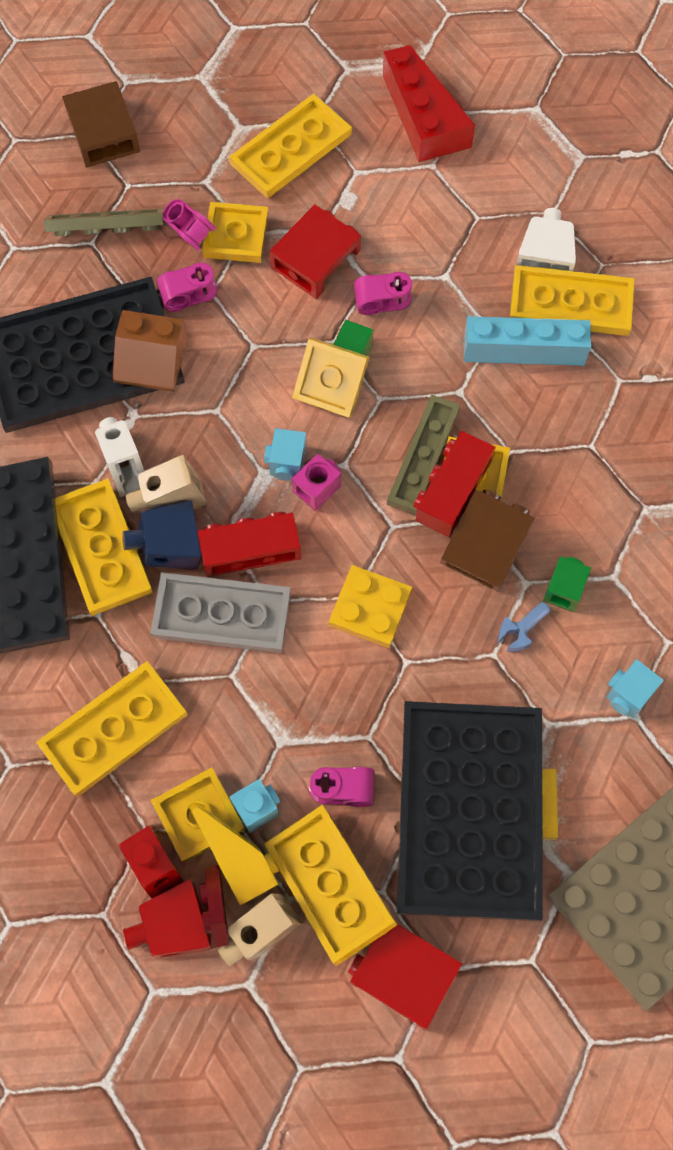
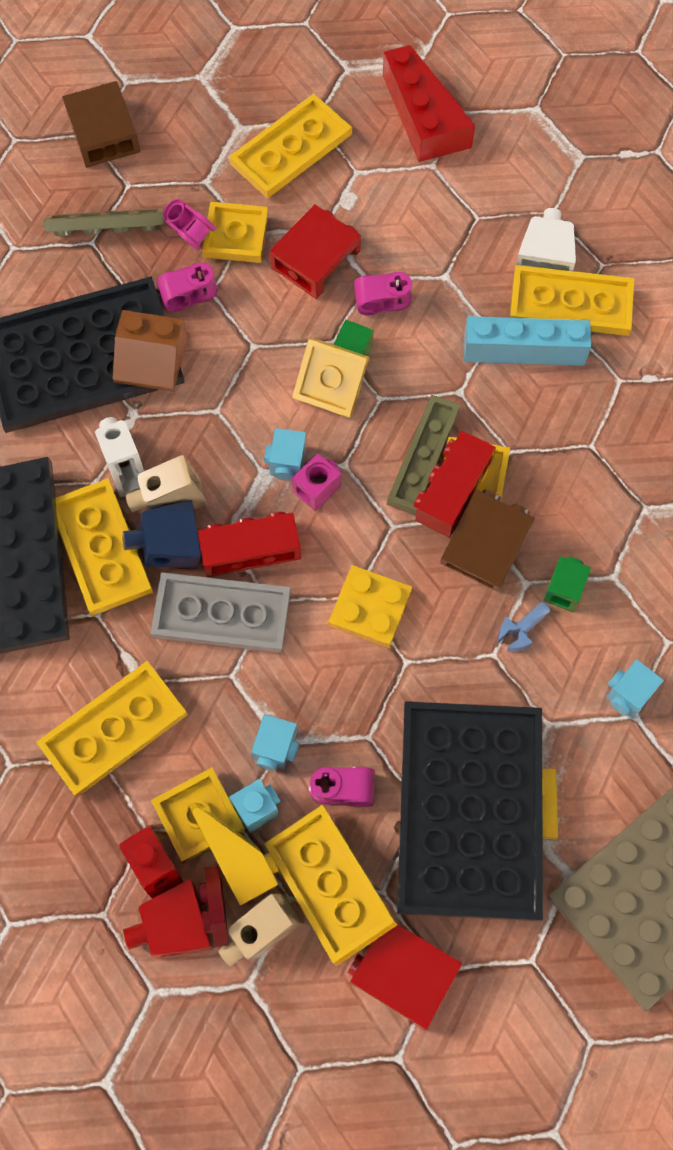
none -> medium azure brick [251,714,299,771]

